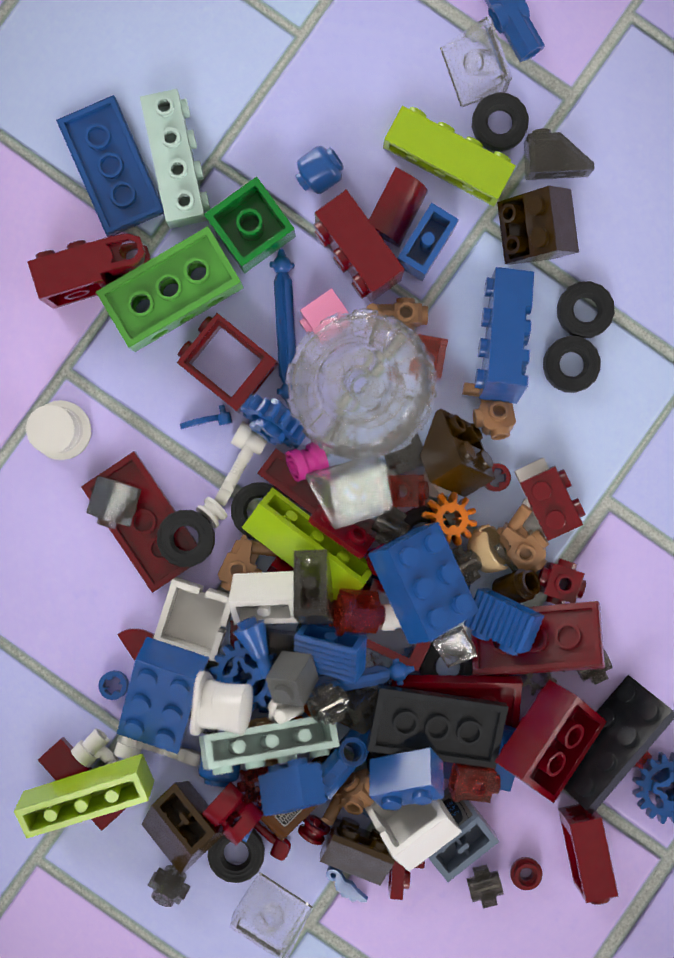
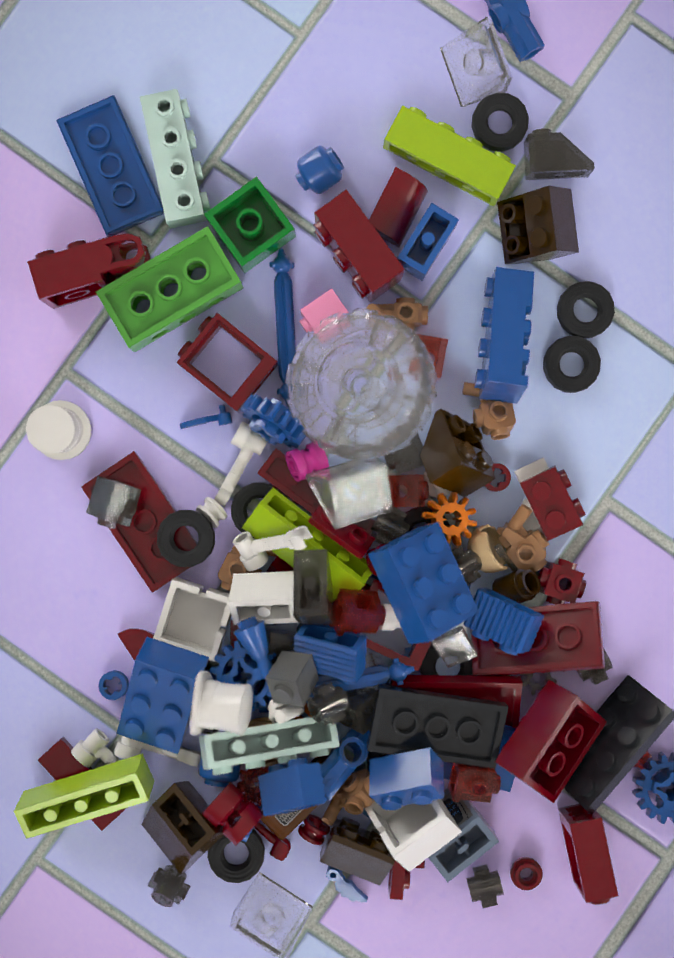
none -> white brick [233,526,312,571]

